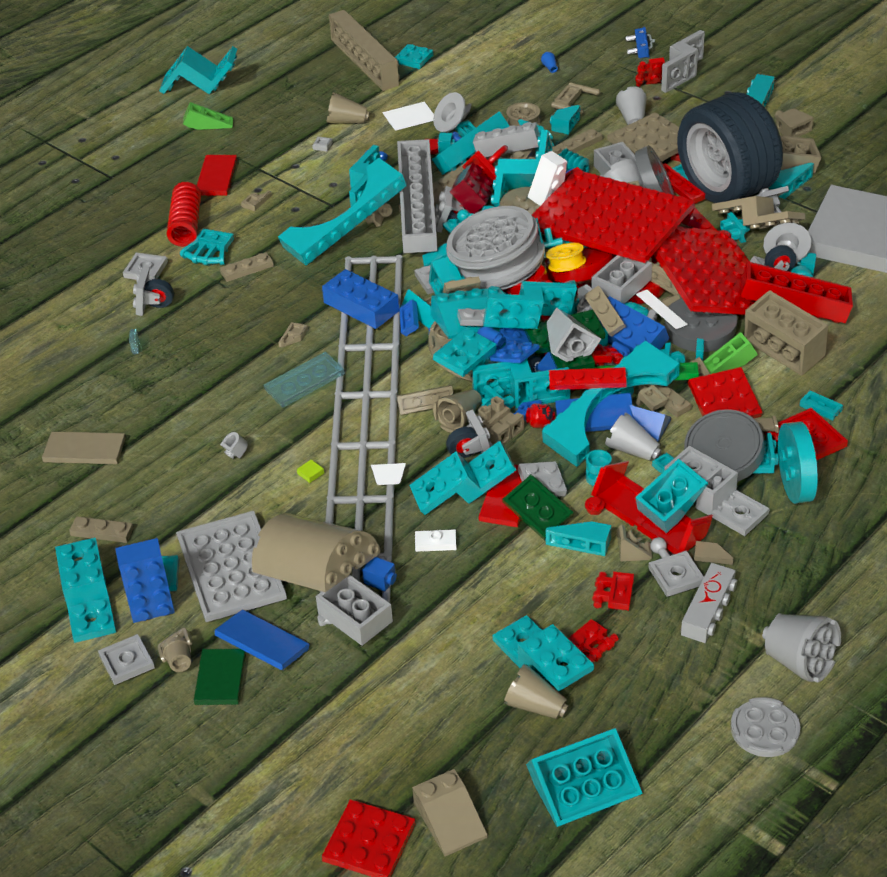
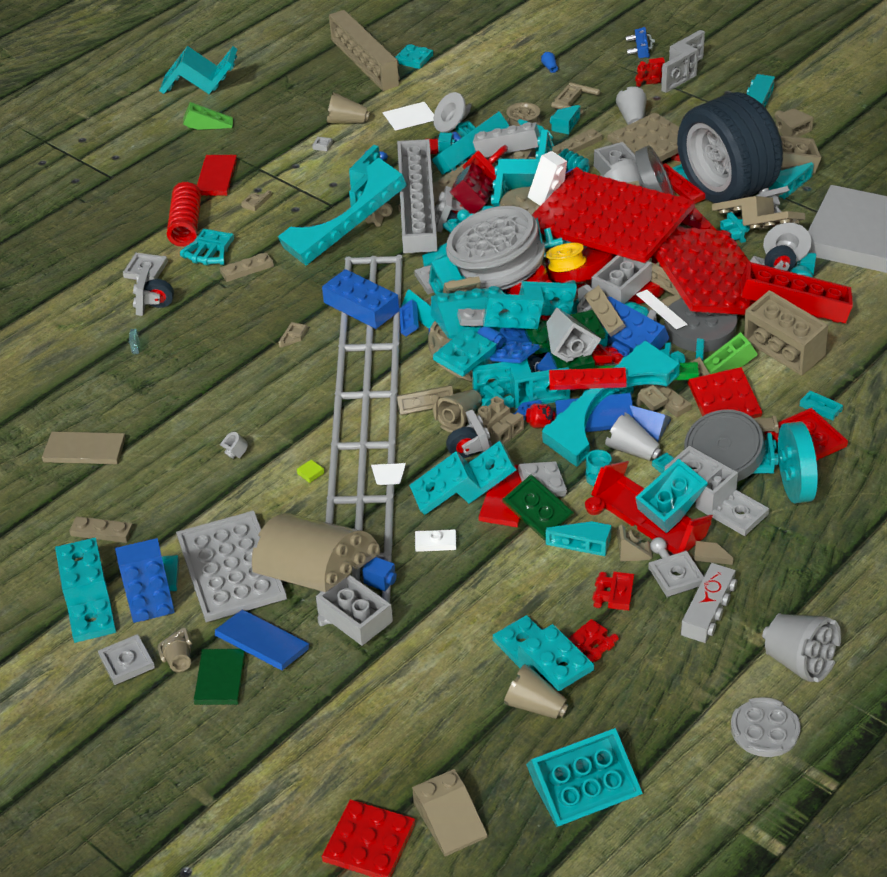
clear light blue tile [264,352,345,408] -> none

